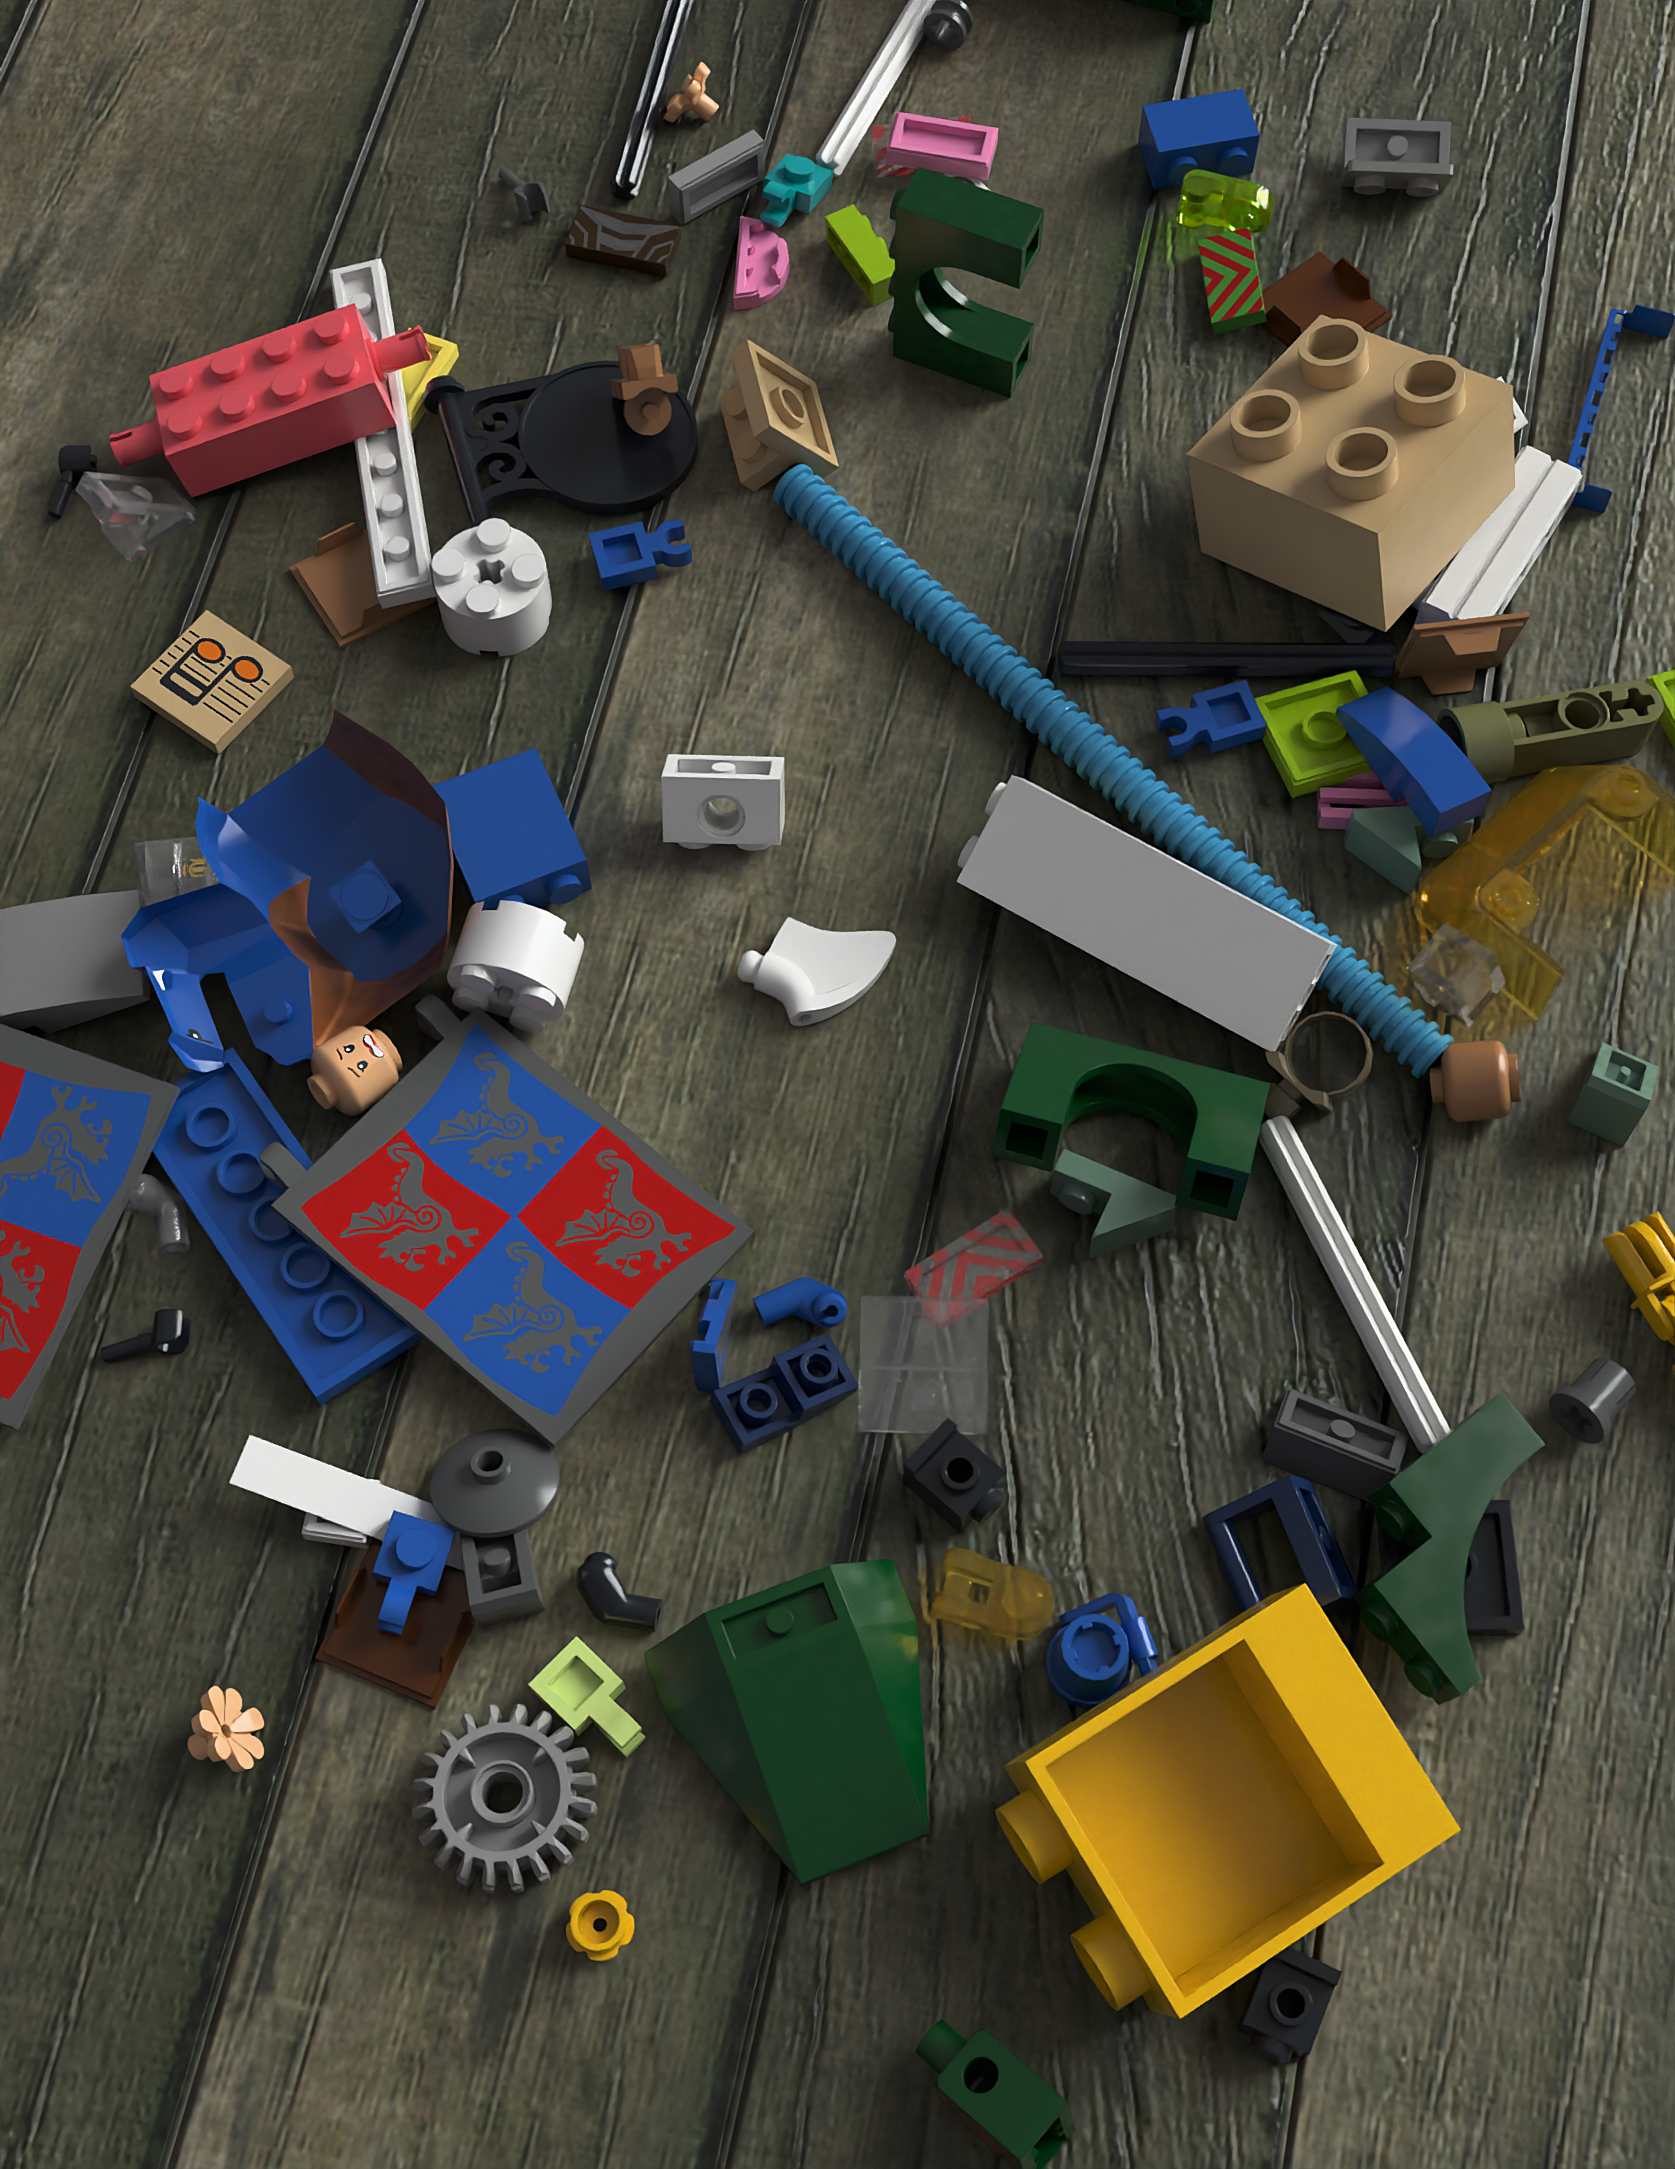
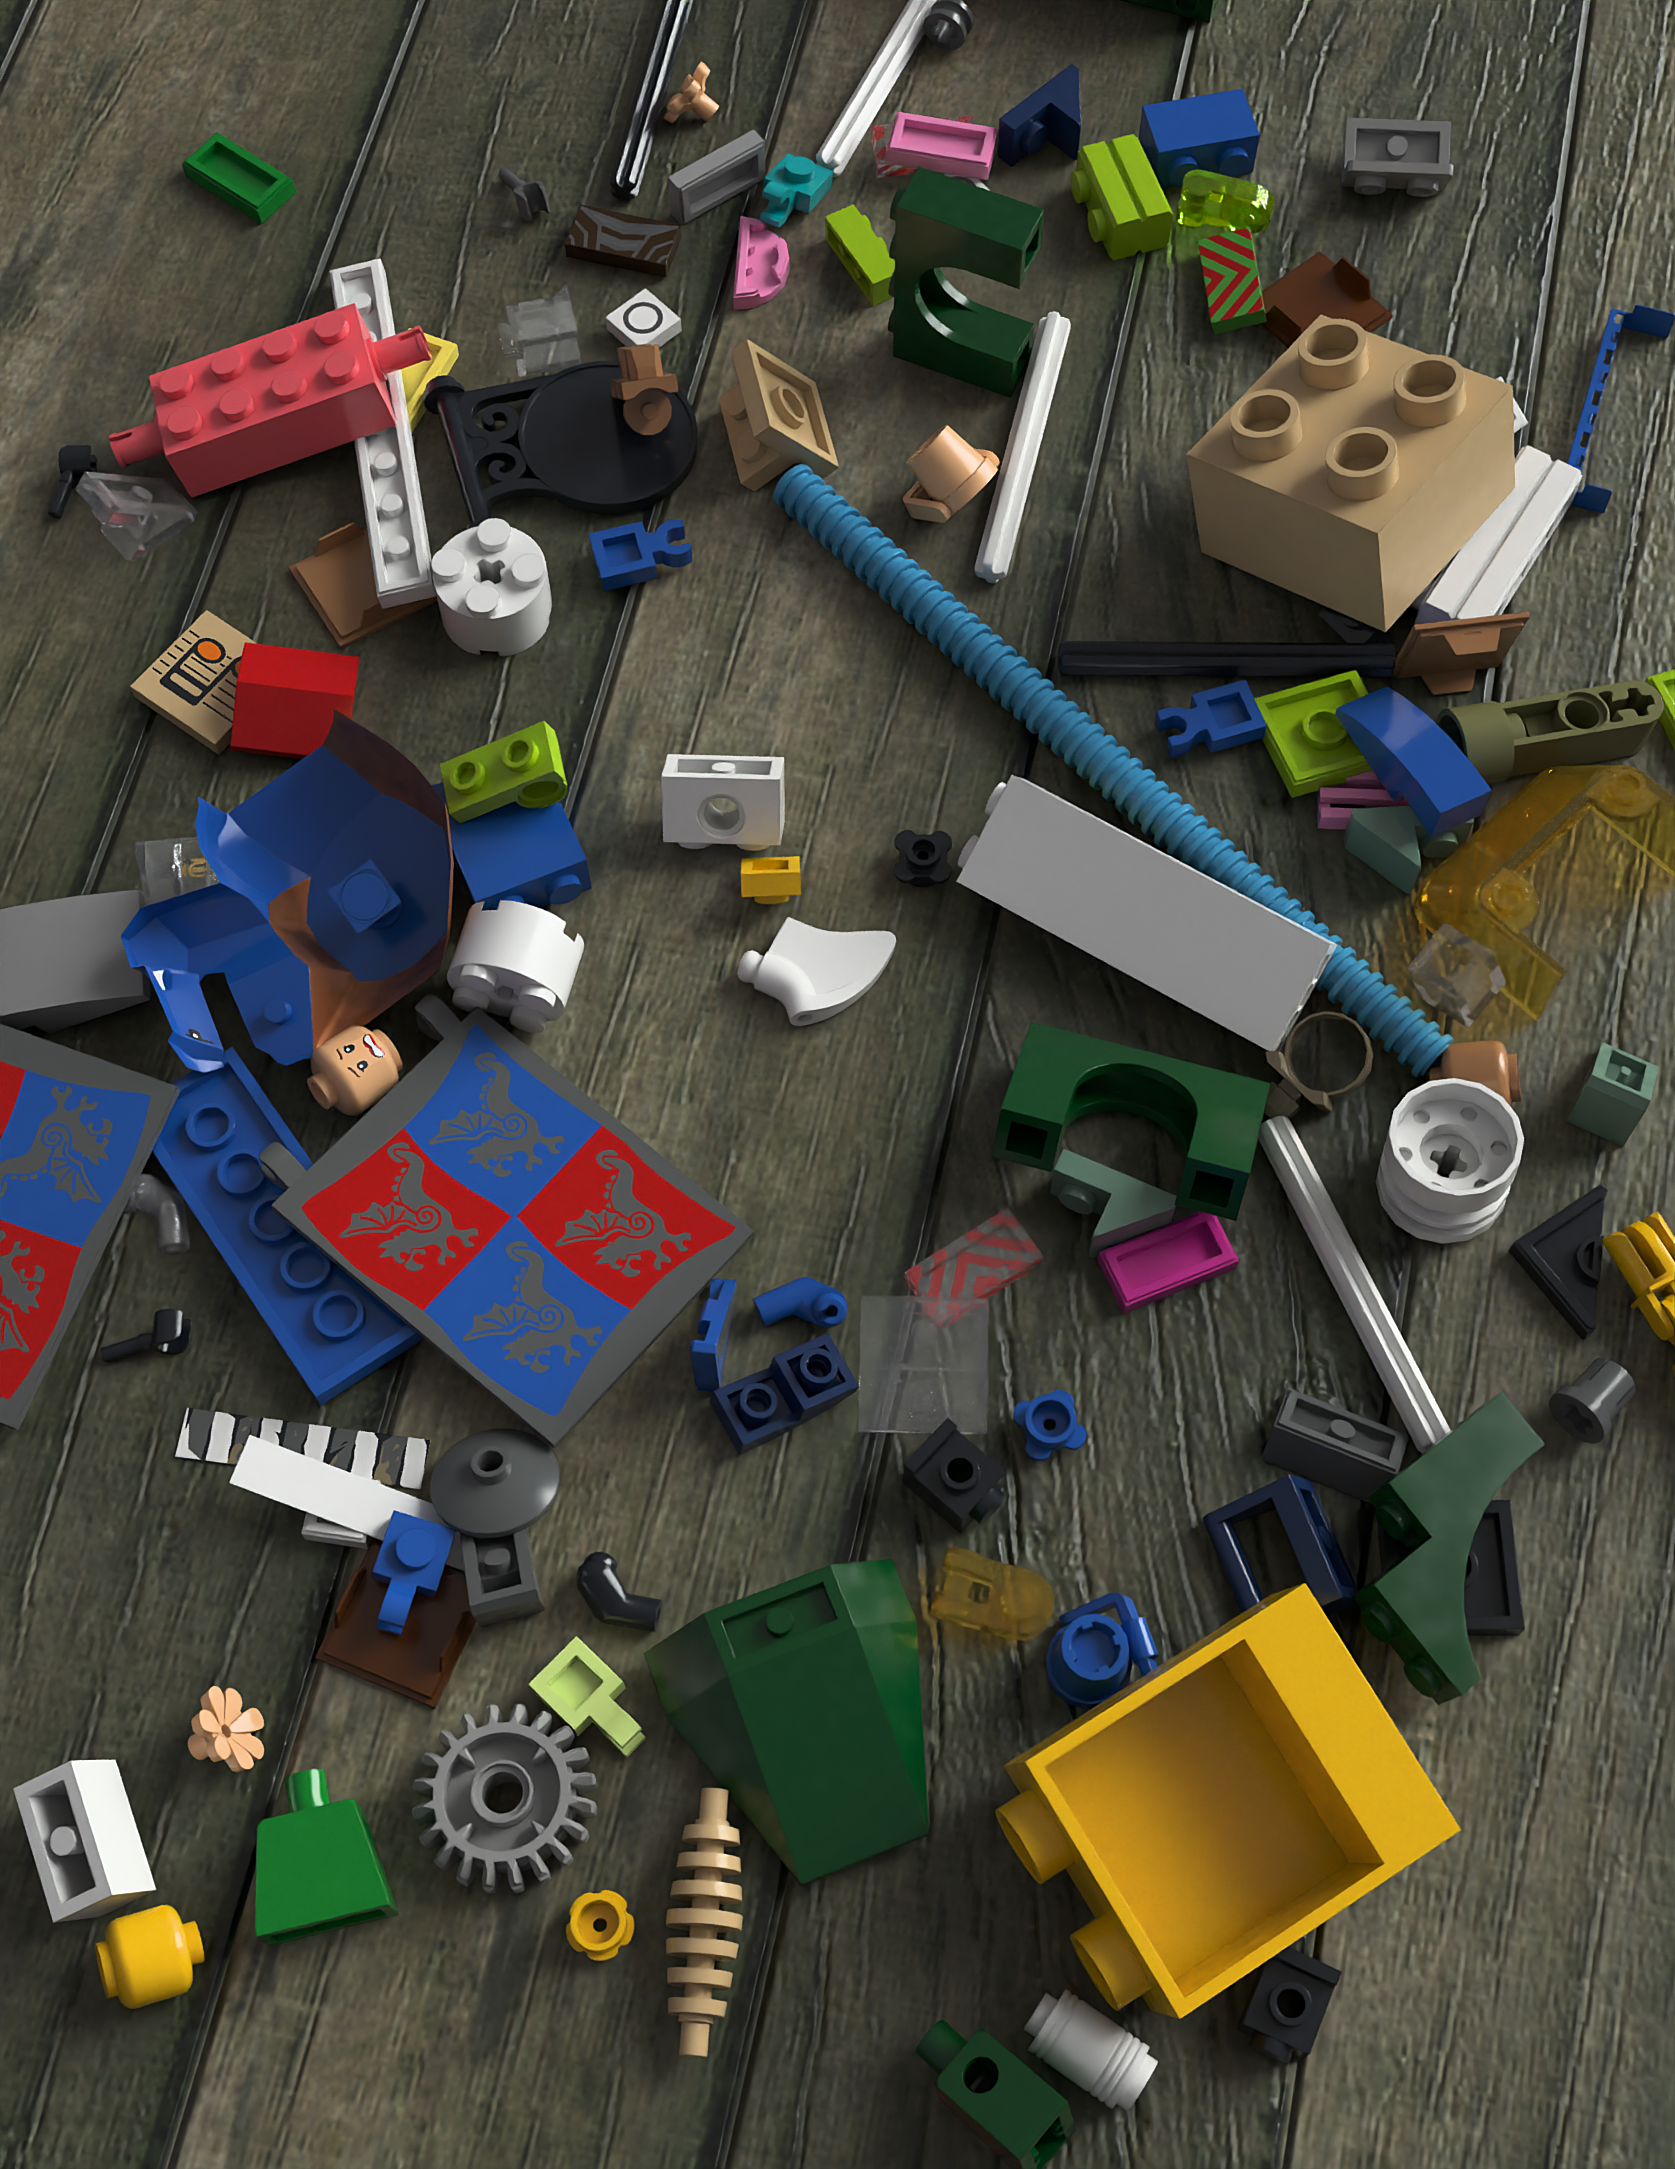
none -> white brick [13,1760,156,1923]
none -> yellow head [95,1905,204,2009]
none -> sticker [175,1408,431,1489]
none -> green tile [182,132,296,224]
none -> red slope [230,642,360,759]
none -> green torso [255,1769,399,1946]
none -> lime plate [440,721,568,824]
none -> clear window [498,284,582,377]
none -> white tile [606,288,682,347]
none -> tan piece [666,1788,743,2058]
none -> yellow plate [741,856,801,904]
none -> black plate [894,830,952,887]
none -> light nougat piece [903,424,1000,523]
none -> white axle [974,311,1071,583]
none -> dark blue slope [997,64,1081,167]
none -> blue plate [1013,1390,1086,1461]
none -> white head [1024,1989,1158,2111]
none -> lime brick [1070,134,1173,260]
none -> dark pink tile [1097,1212,1239,1314]
none -> white wheel [1376,1078,1524,1244]
none -> black tile [1508,1183,1608,1341]

